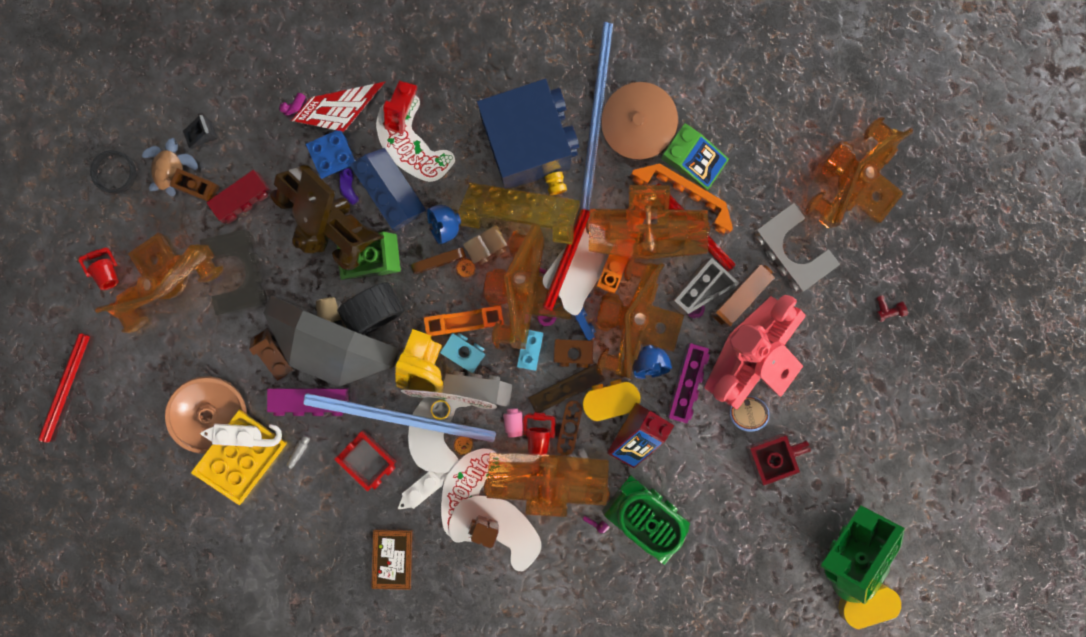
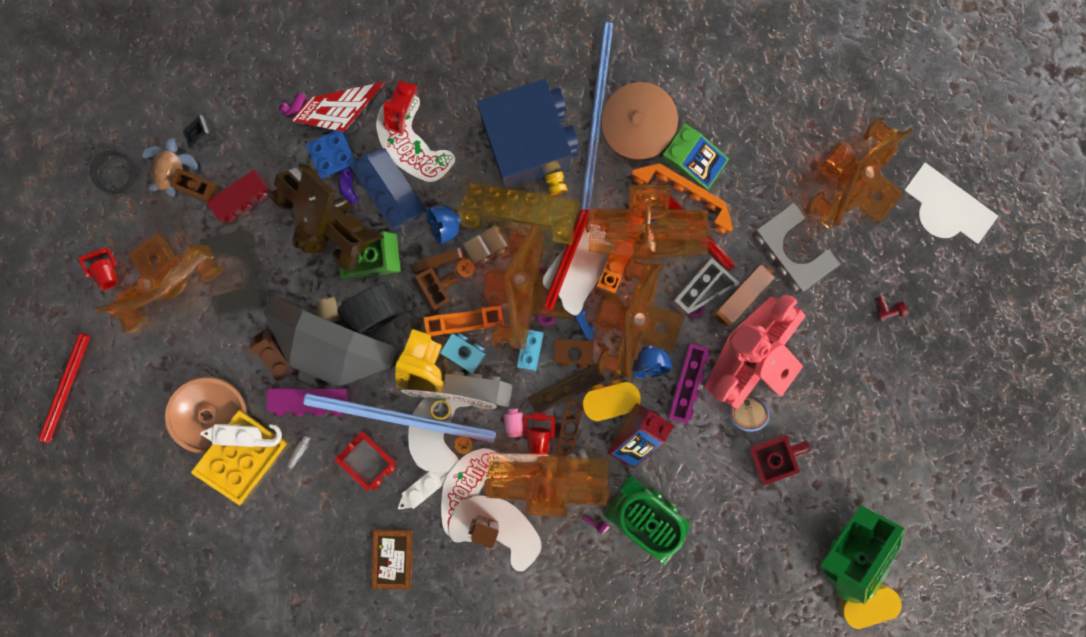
none -> reddish brown brick [412,267,458,313]
none -> white sticker [905,163,998,244]

